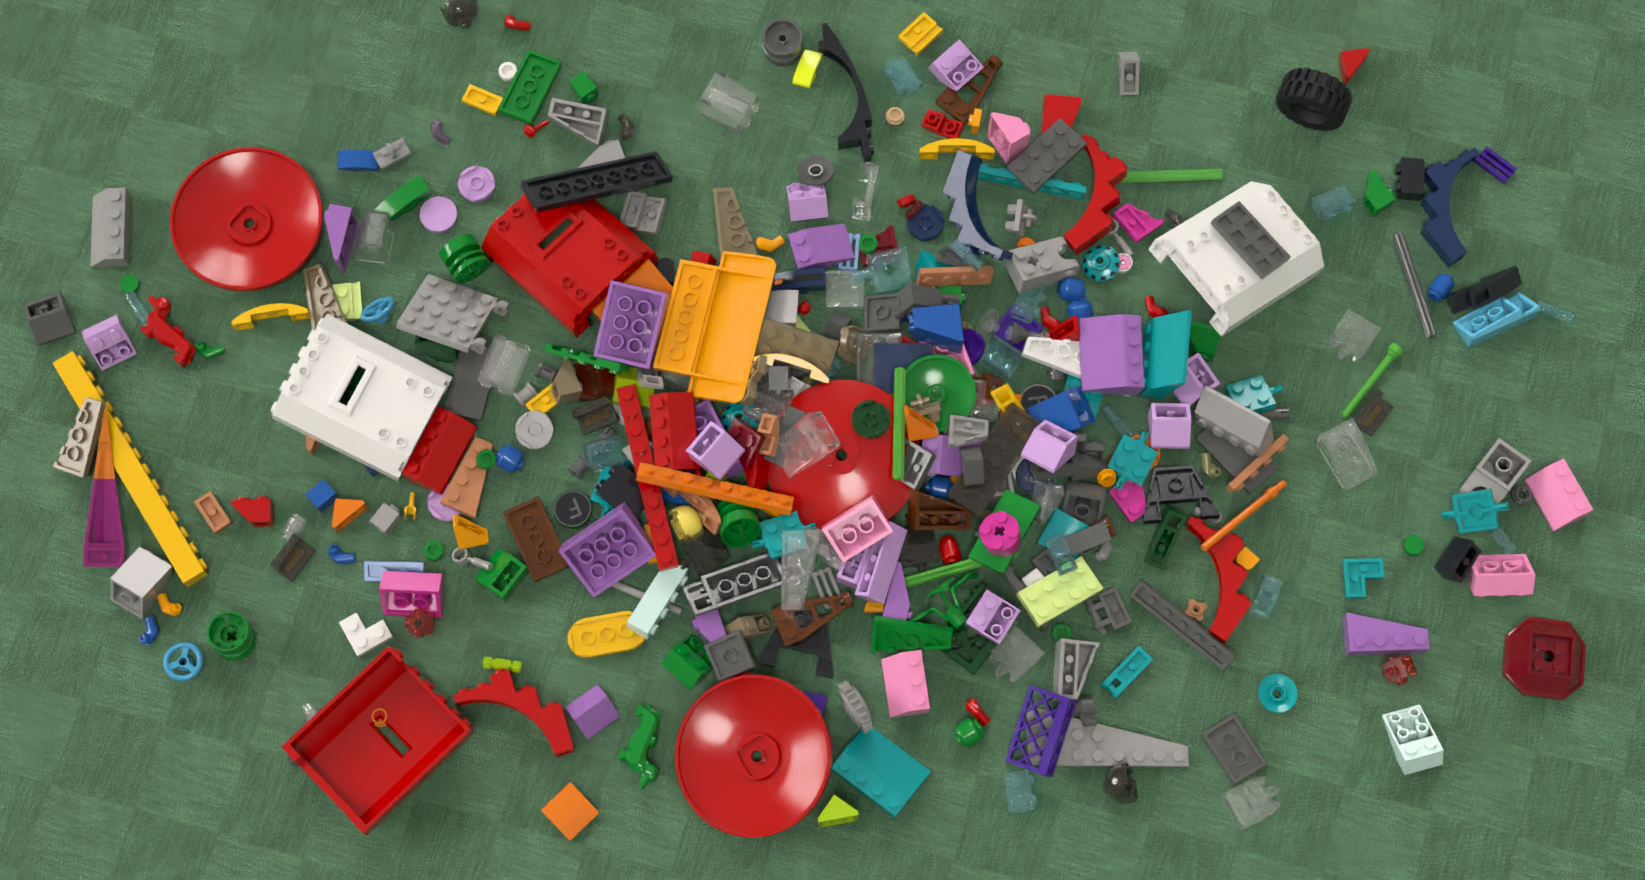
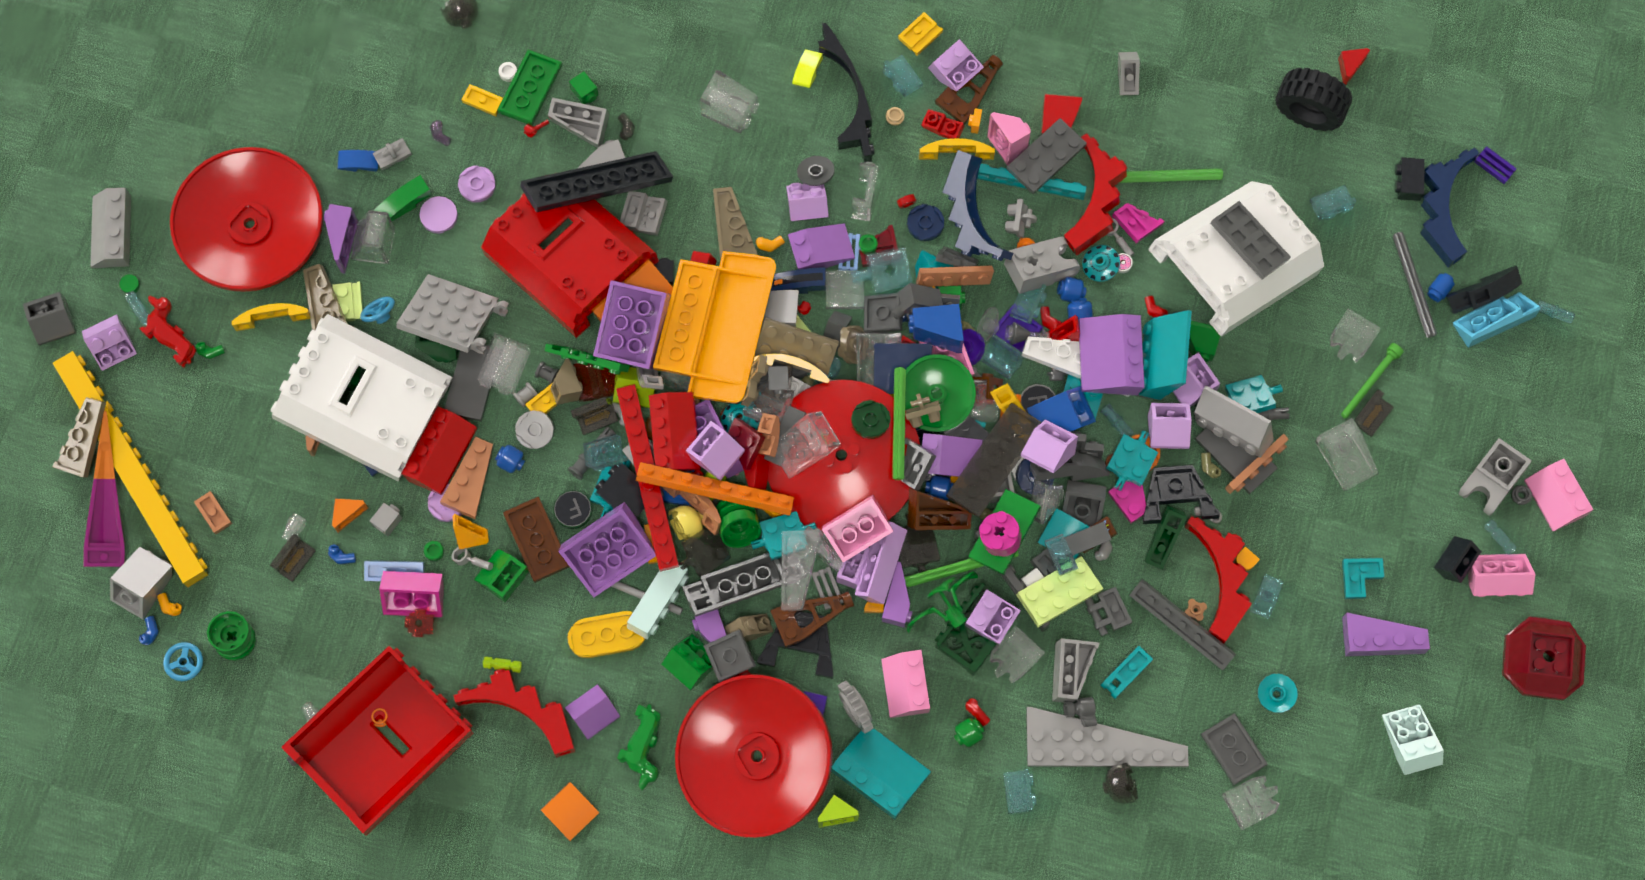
red slope [231,496,274,527] -> none
blue panel [306,480,339,513] -> none
white plate [339,613,393,657] -> none
yellow hand [404,492,416,520] -> none
green wheel [439,233,490,284] -> none
green tile [475,449,496,470] -> none
red arm [504,15,530,31] -> none
dark grey wheel [762,18,803,66] -> none
green wing [871,615,953,653] -> none
orange slope [904,405,939,441] -> none
clear red piece [905,200,922,219] -> none
red brick [938,536,962,565] -> none
light grey wing [947,414,988,449] -> none
clear light blue axle [950,239,985,272] -> none
dark grey slope [959,446,984,486] -> none
dark purple fence [1005,685,1077,777] -> none
green tile [1052,624,1072,642] -> none
light orange plate [1097,469,1116,487] -> none
clear smoke arm [1164,208,1184,229] -> none
orange bar [1201,480,1287,551] -> none
green slope [1362,169,1395,217] -> none
clear red brick [1381,655,1418,686] -> none
green tile [1403,535,1424,556] -> none
teal plate [1442,488,1510,533] -> none

